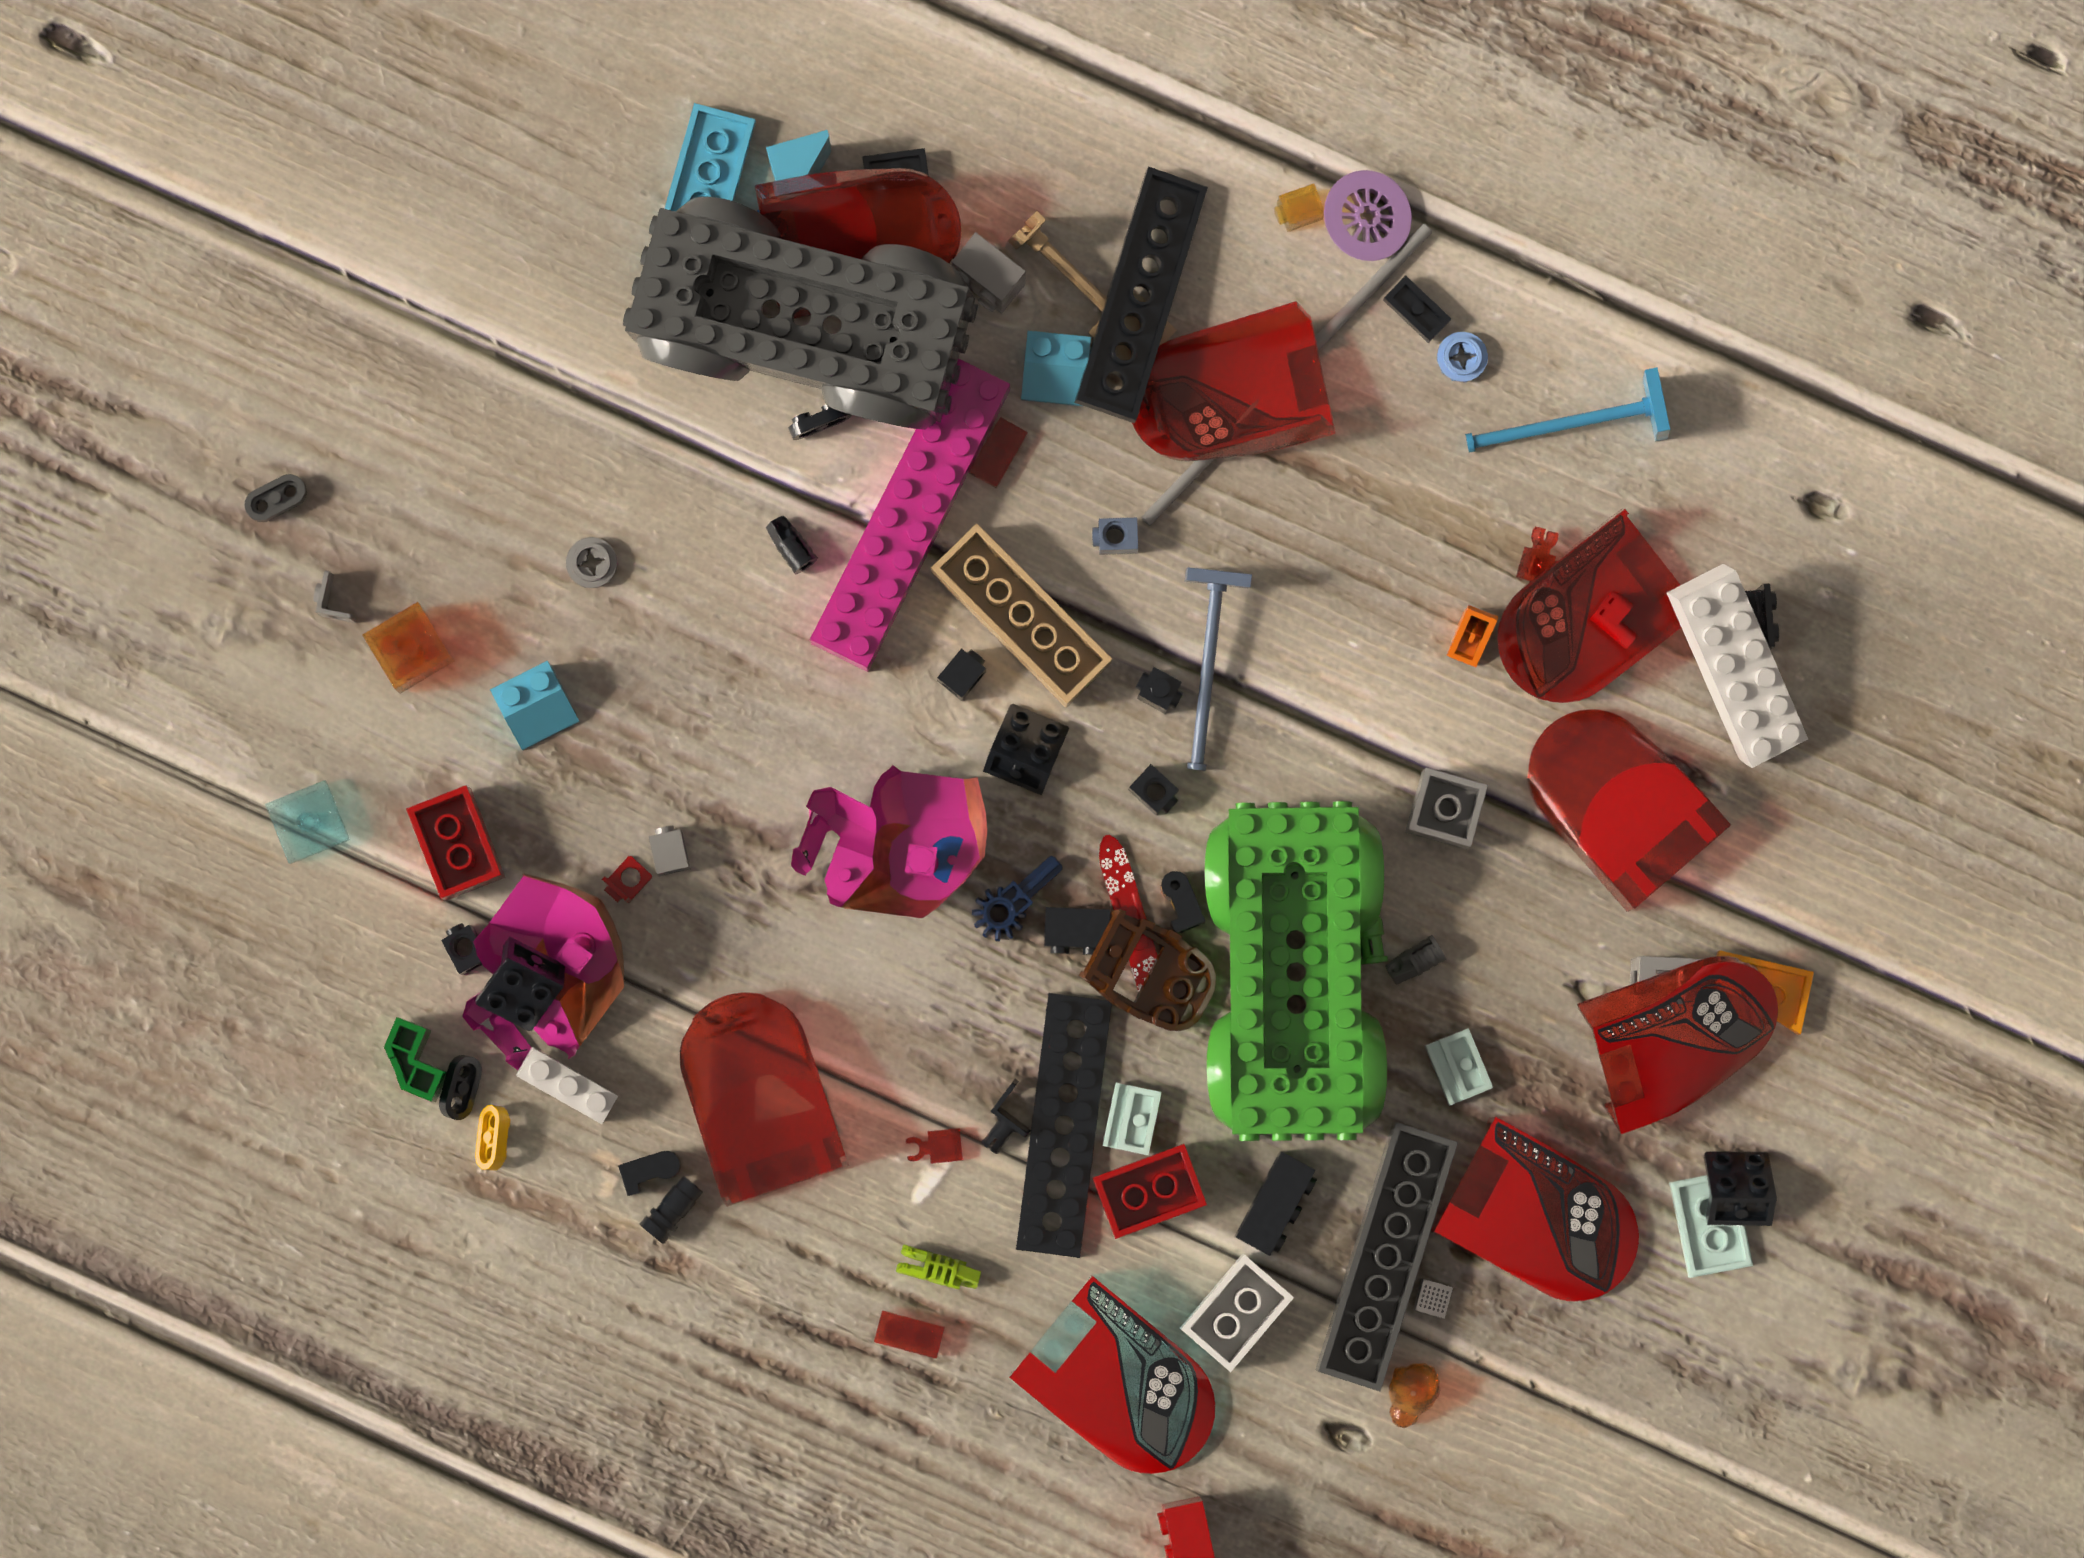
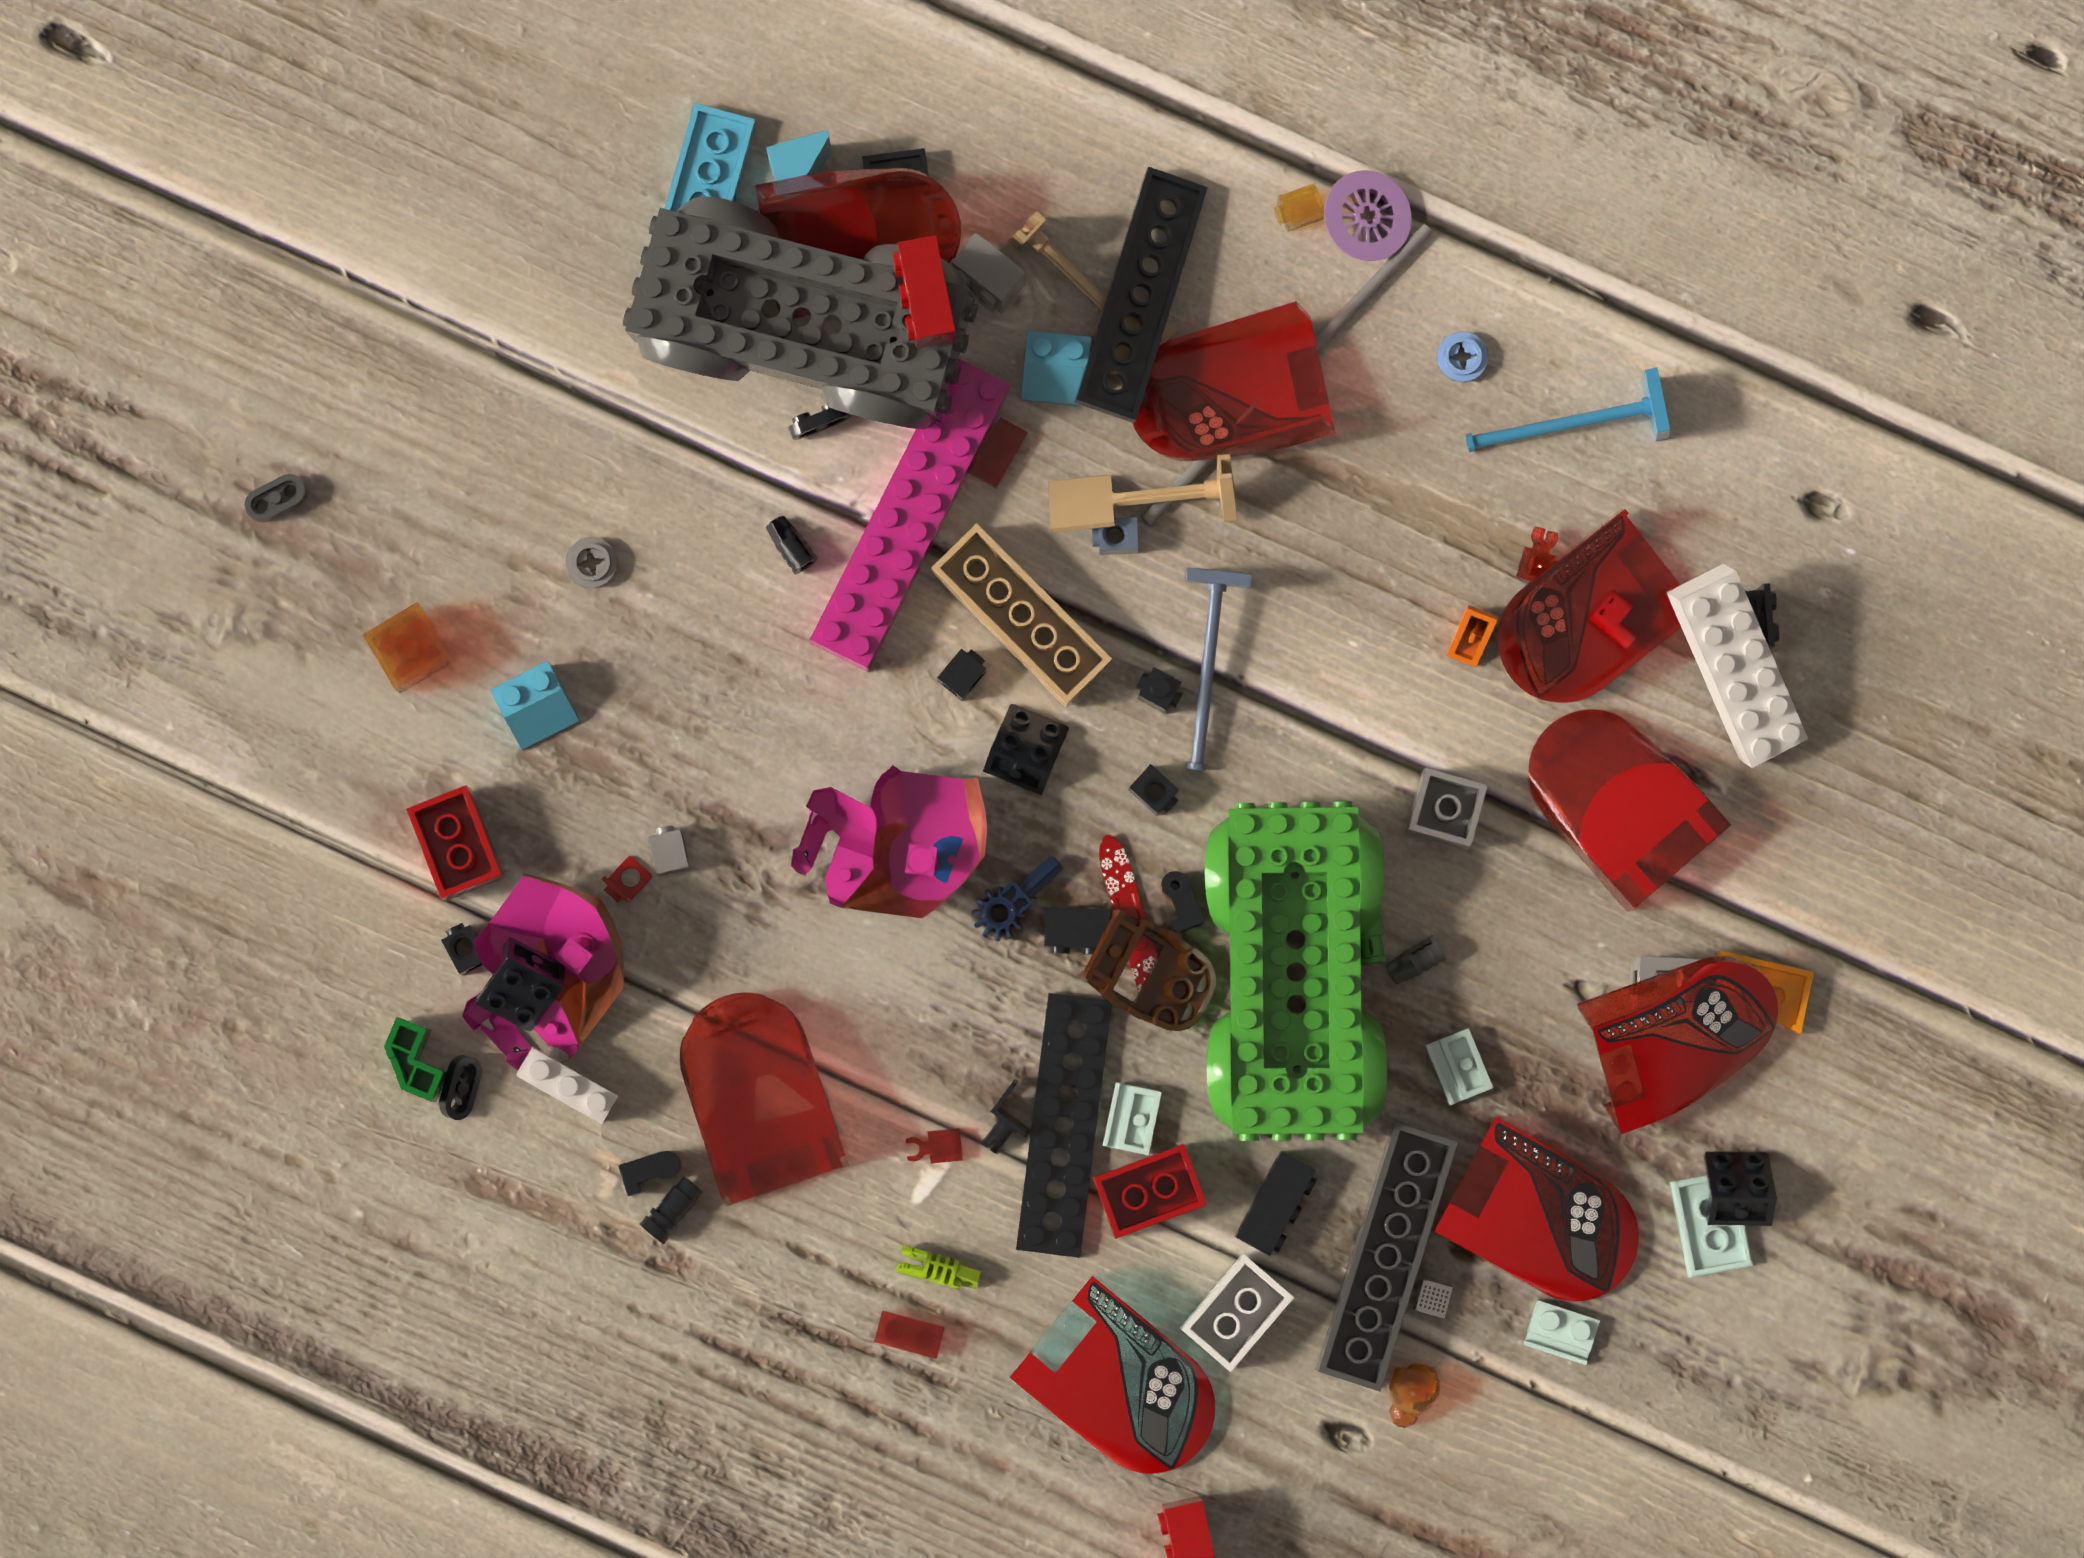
clear light blue plate [265,780,350,864] -> none
light grey bracket [313,570,357,623] -> none
yellow plate [475,1105,510,1171] -> none
black plate [1383,275,1451,344] -> none
none -> red brick [892,235,955,349]
none -> tan piece [1048,454,1237,533]
none -> light aqua plate [1523,1300,1600,1365]

